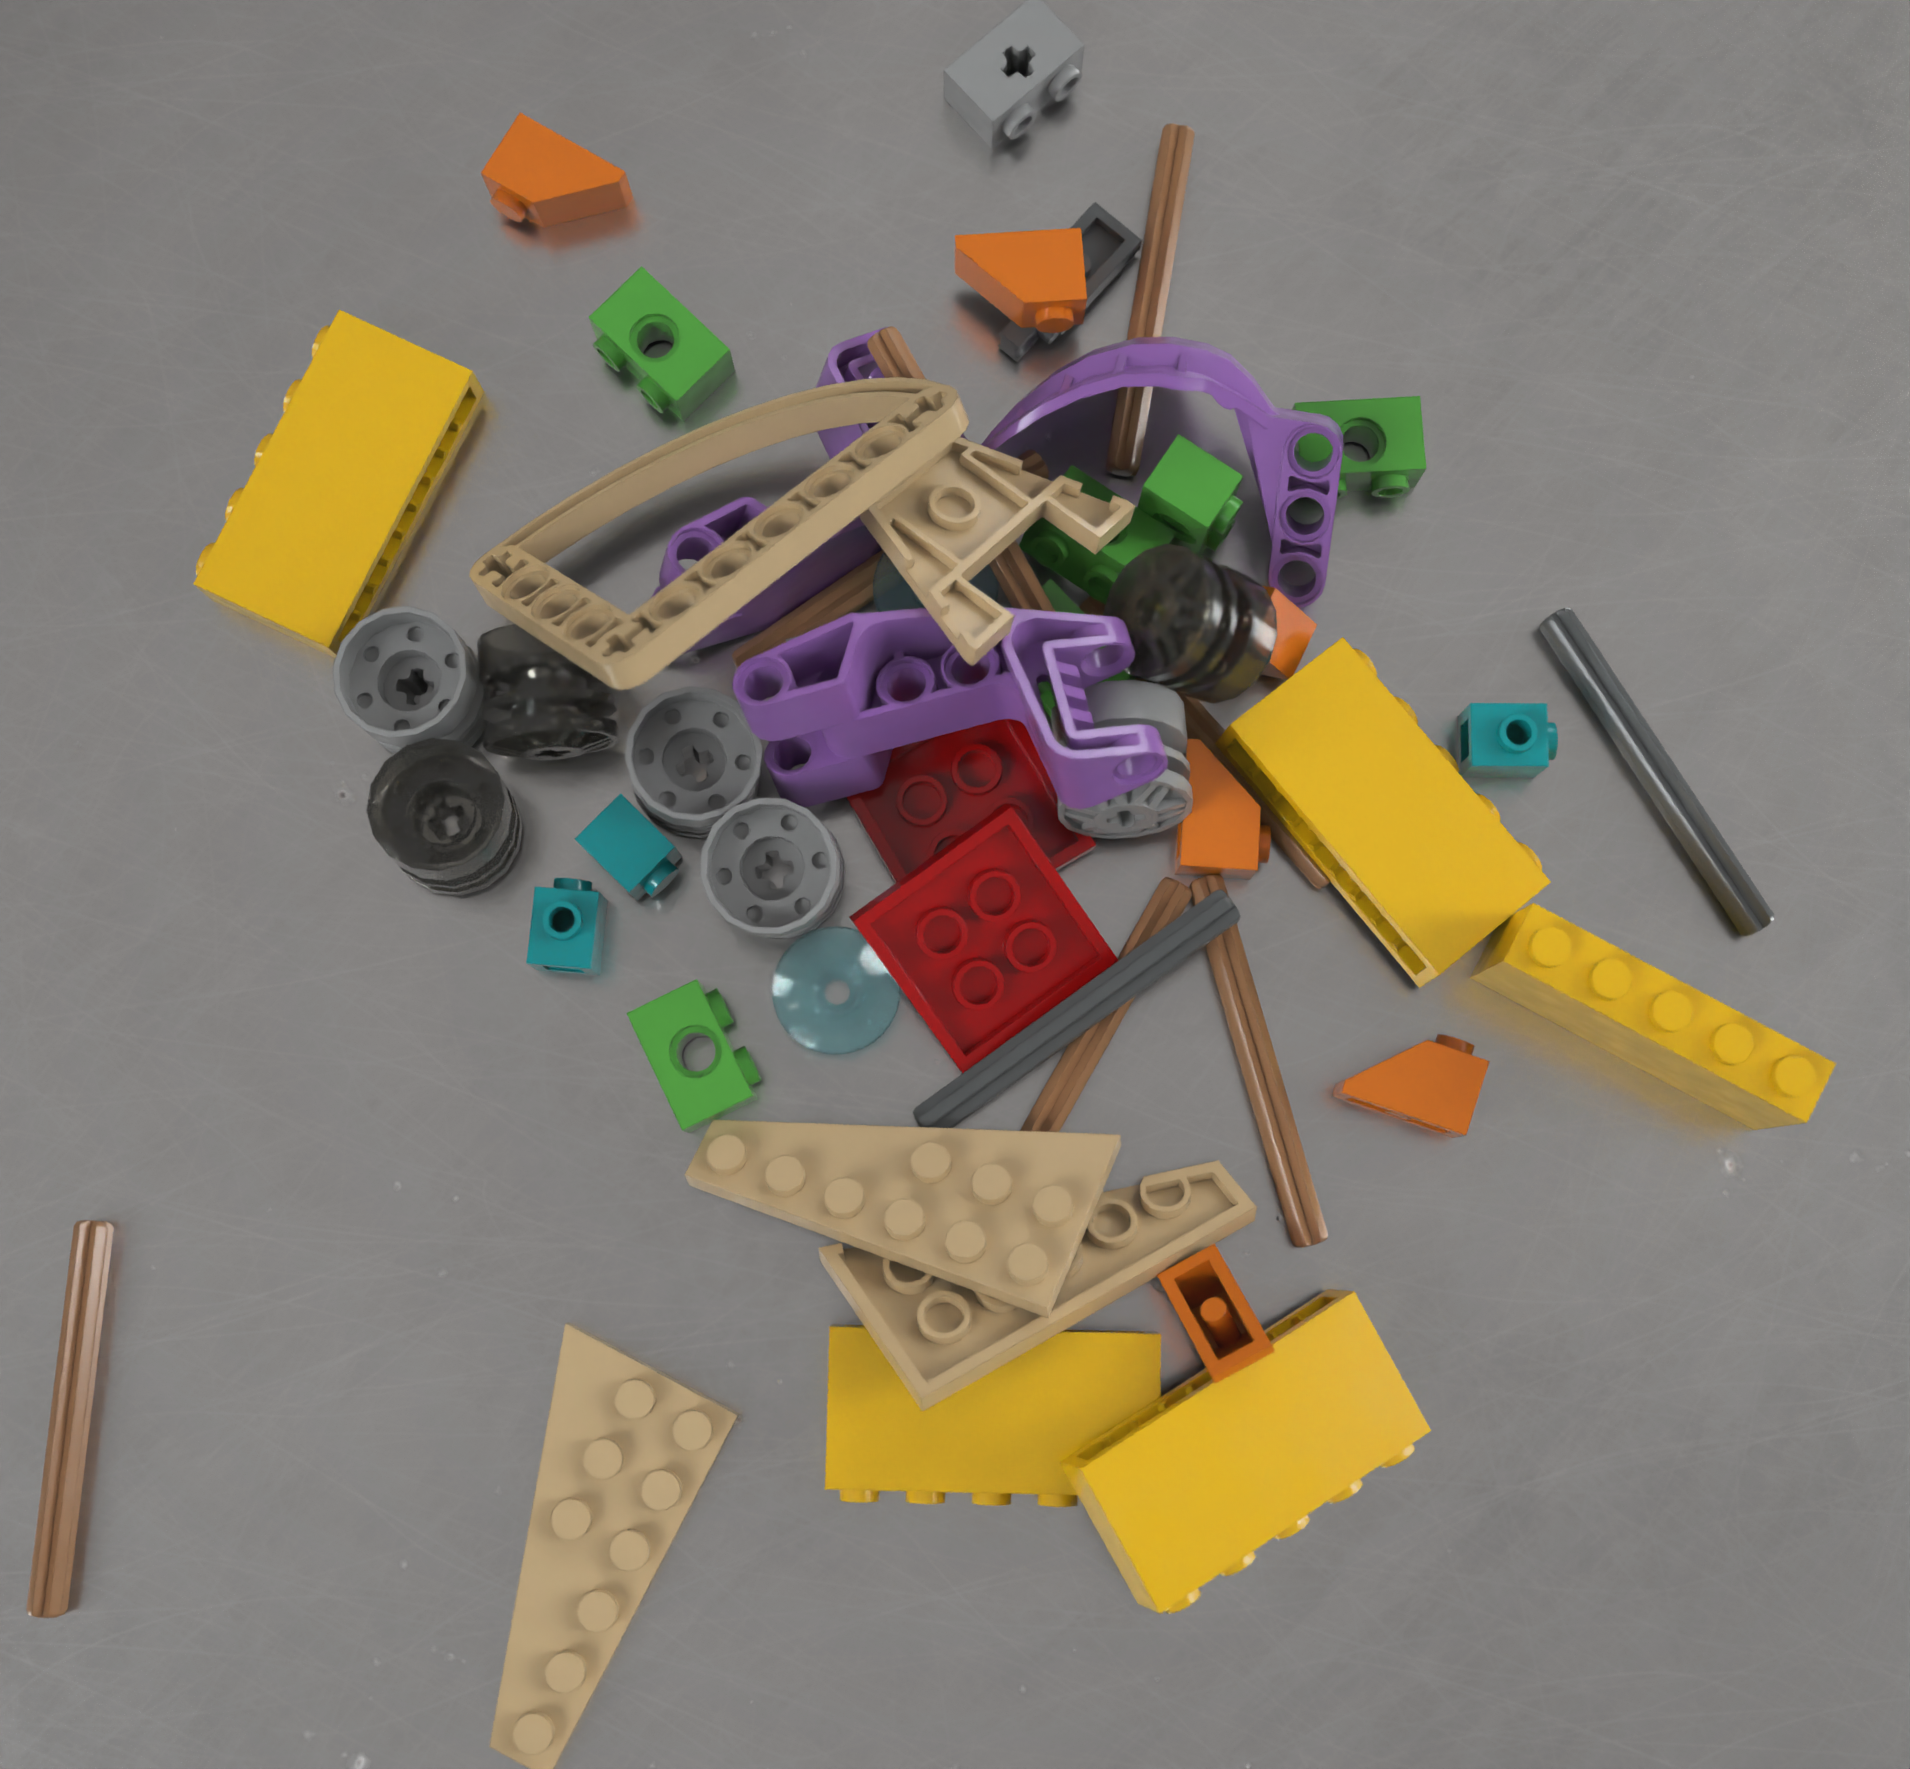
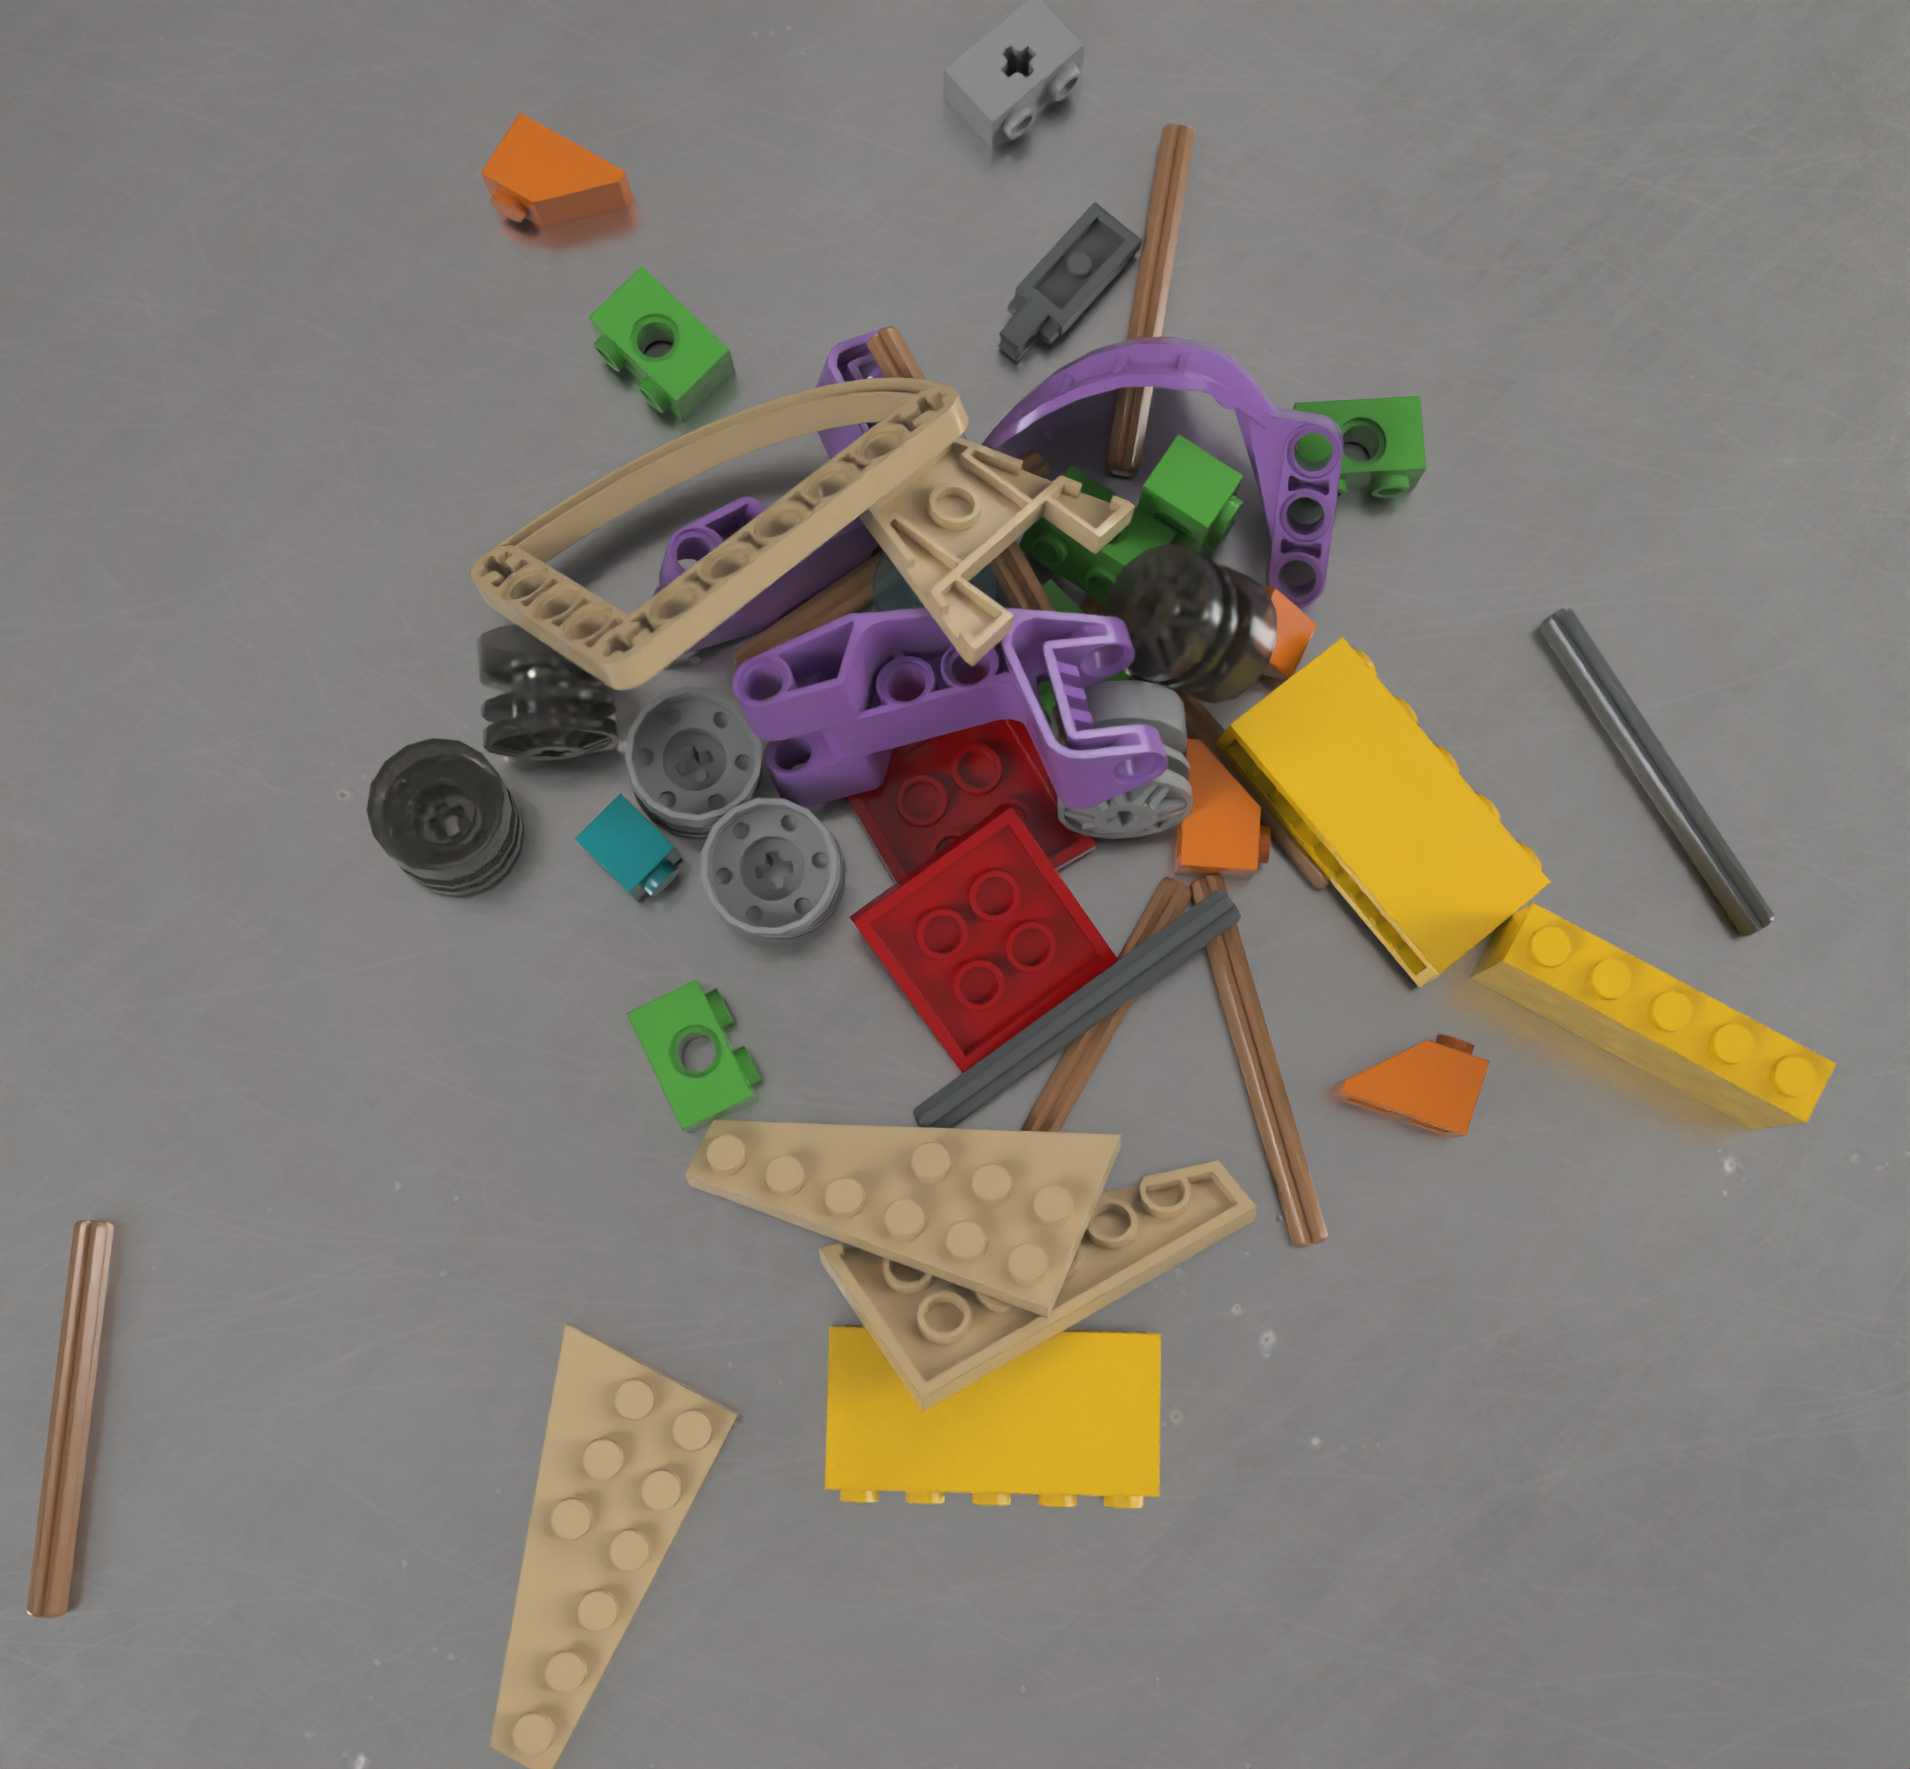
yellow brick [193,310,484,658] -> none
light grey wheel [333,606,494,764] -> none
teal brick [526,878,608,976] -> none
clear light blue dish [772,926,901,1055] -> none
orange slope [954,228,1087,333] -> none
yellow brick [1060,1289,1431,1614] -> none
orange slope [1157,1243,1275,1384] -> none
teal brick [1458,703,1558,778] -> none

